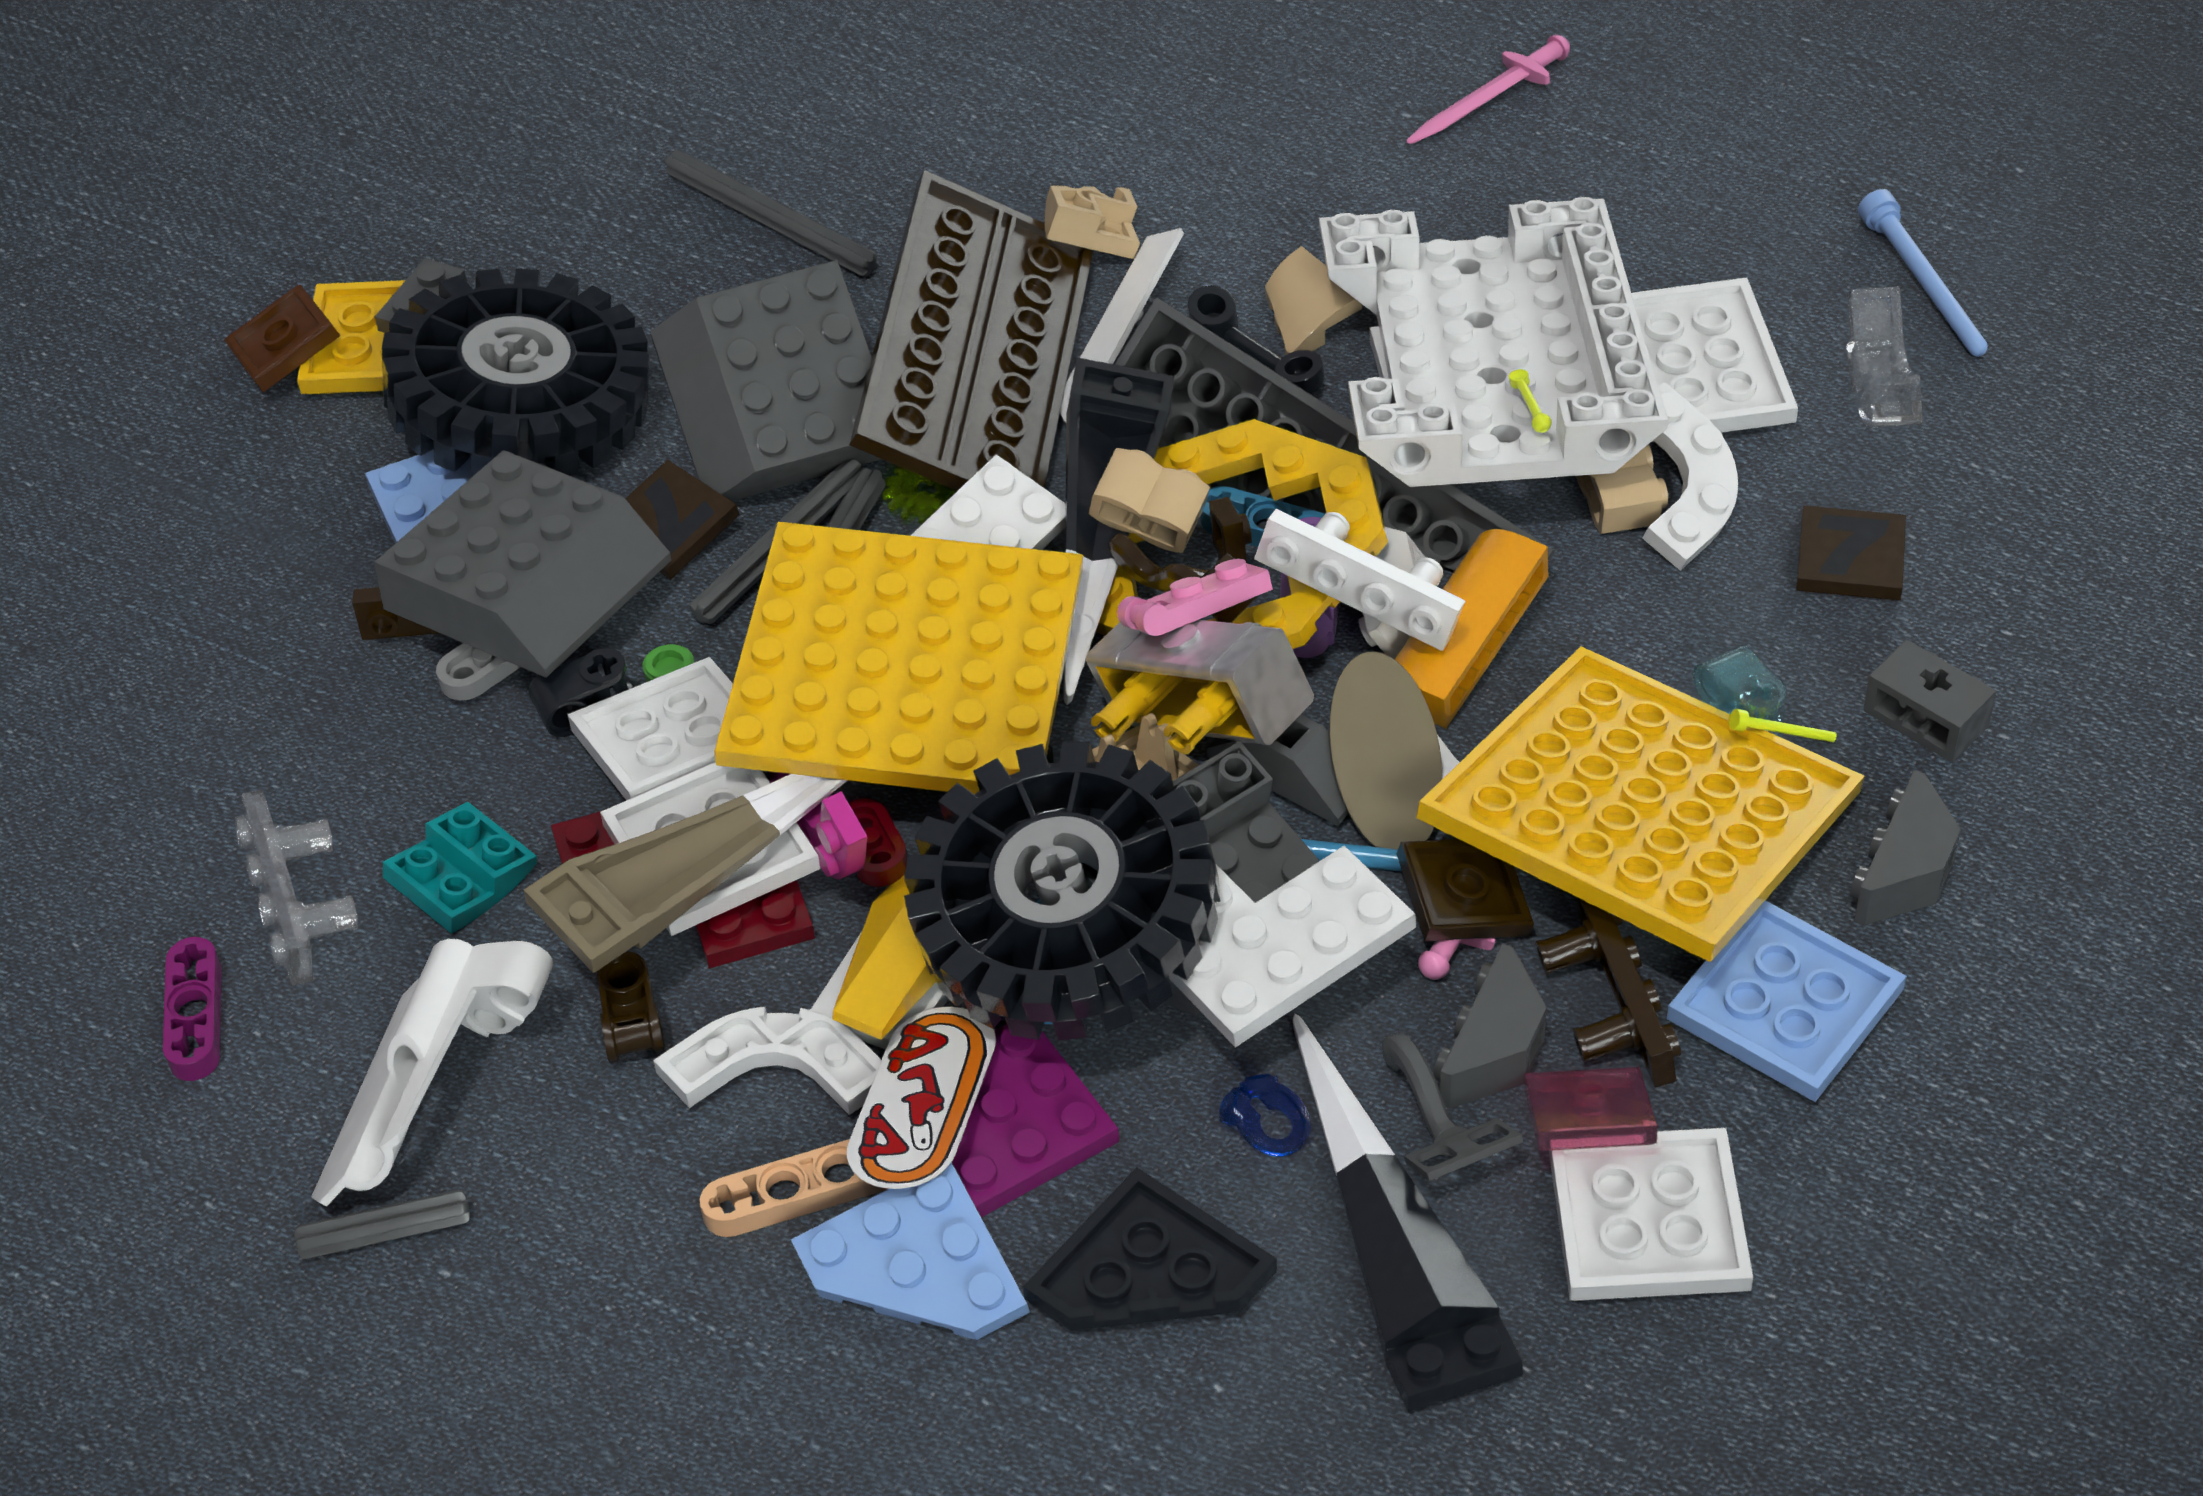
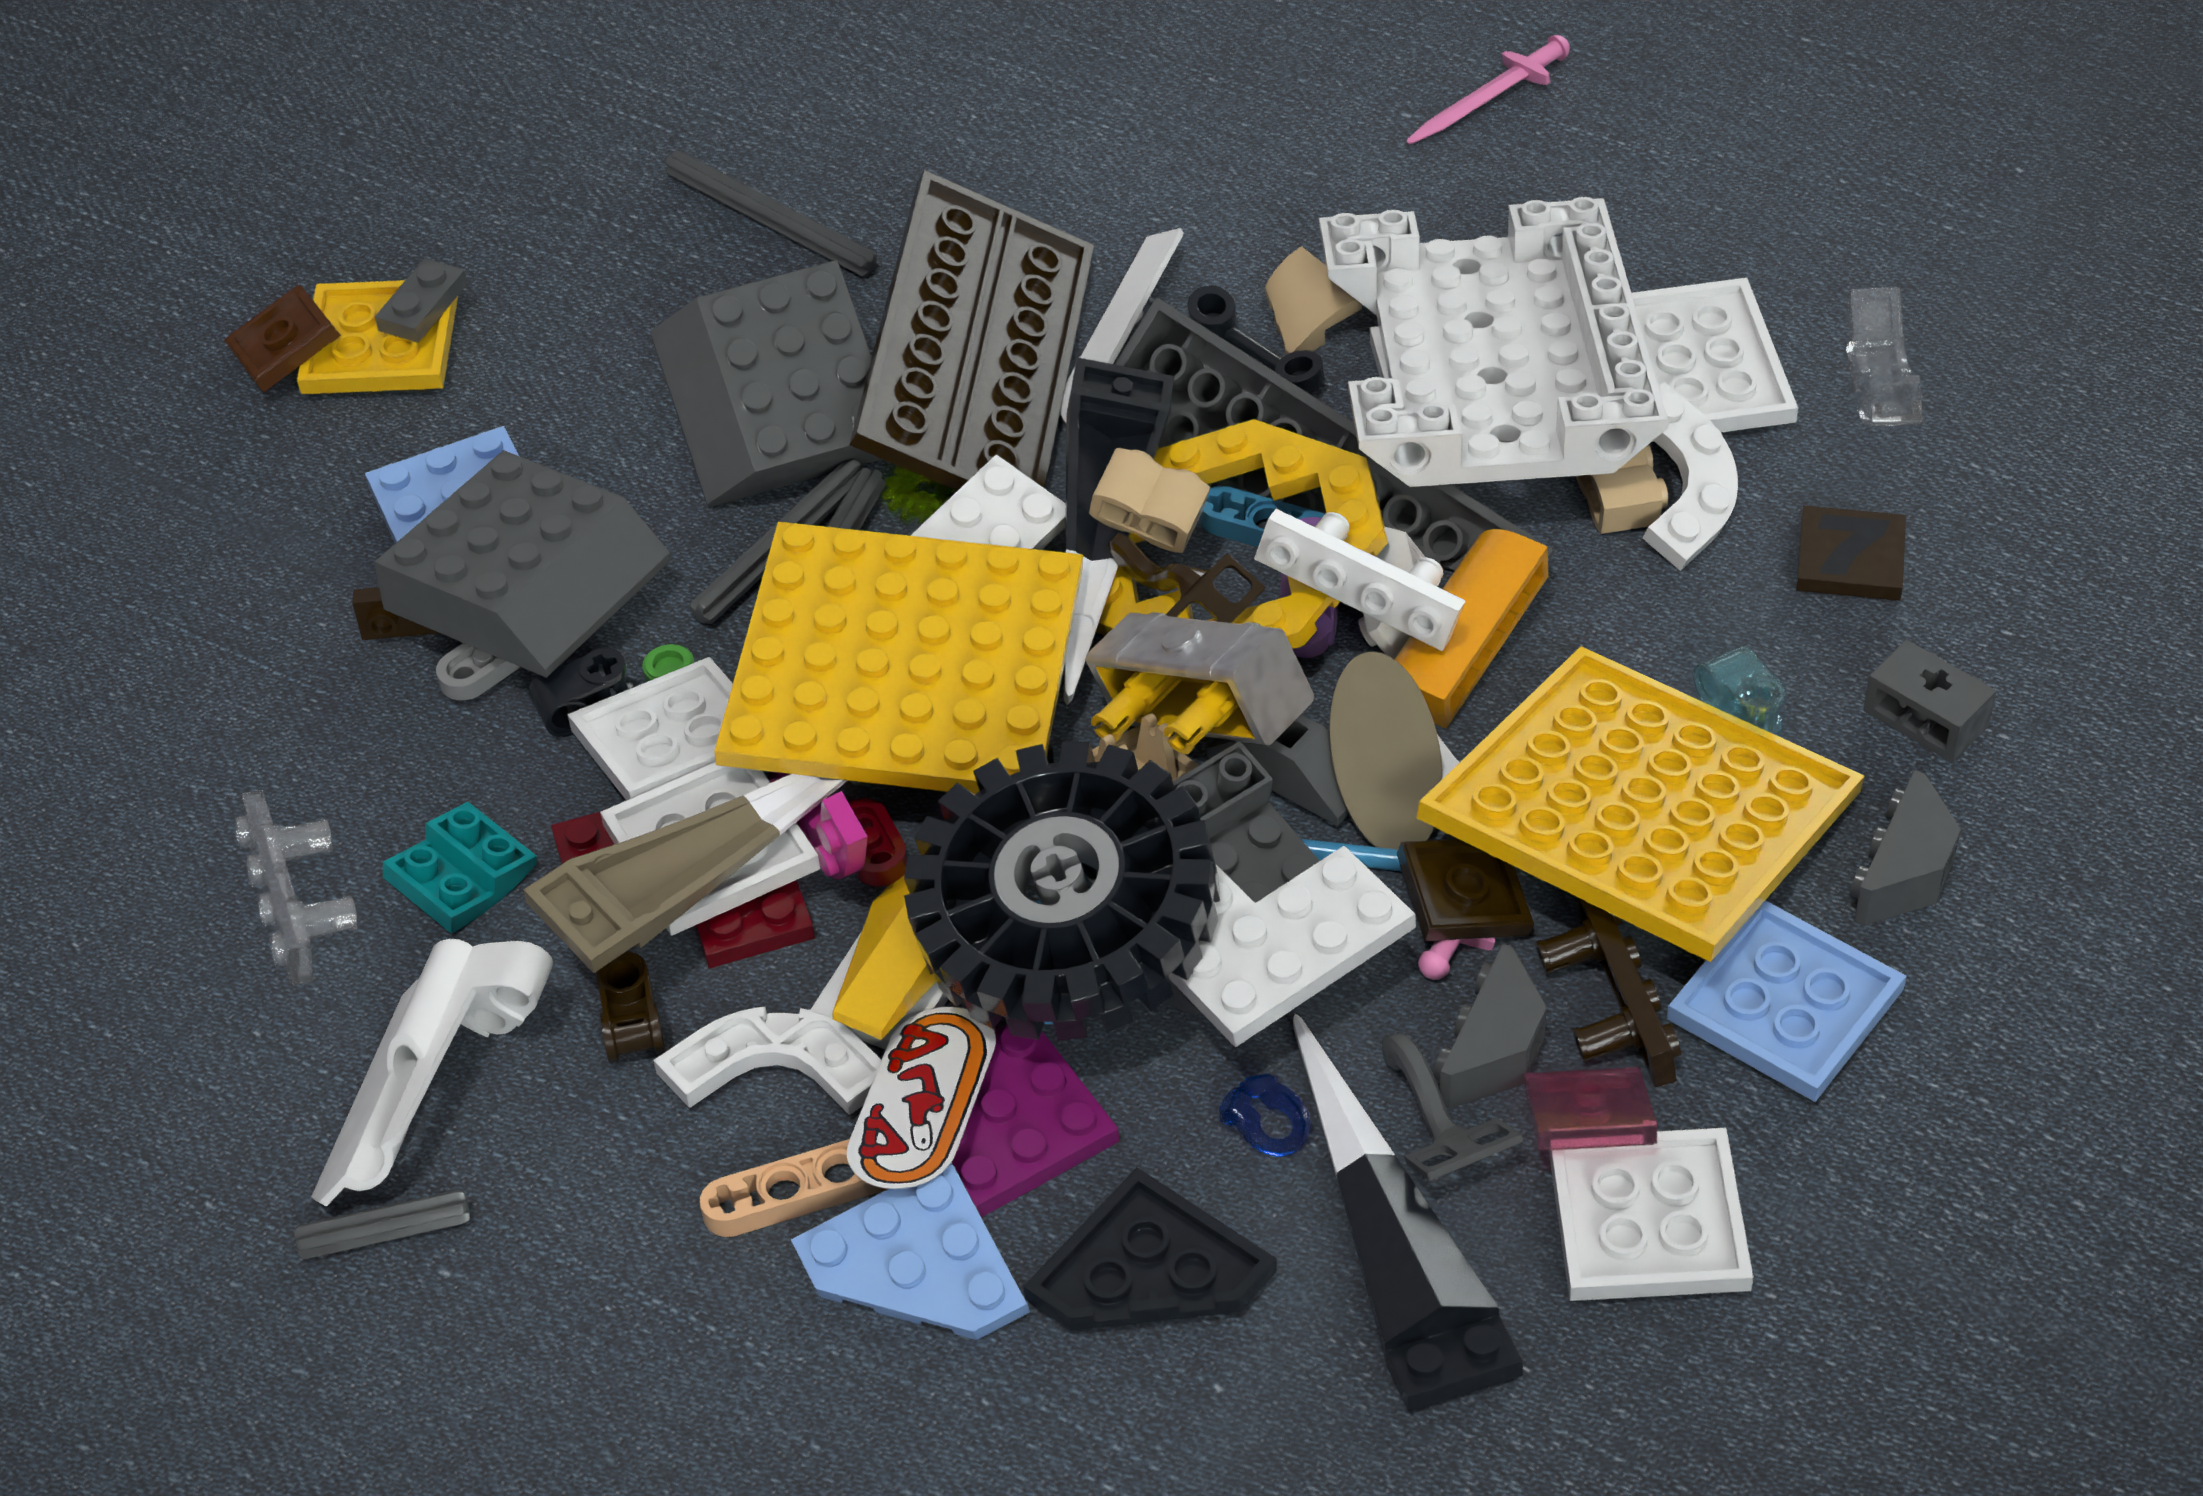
magenta beam [163,937,222,1081] -> none
black wheel [382,268,650,477] -> none
dark brown tile [625,460,740,580] -> none
tan slope [1045,186,1140,259] -> none
bright pink plate [1117,559,1273,636] -> none
dark brown plate [1209,497,1254,565] -> none
neon yellow hinge [1509,369,1552,433] -> none
neon yellow piece [1729,709,1836,742] -> none
light blue piece [1858,189,1988,357] -> none

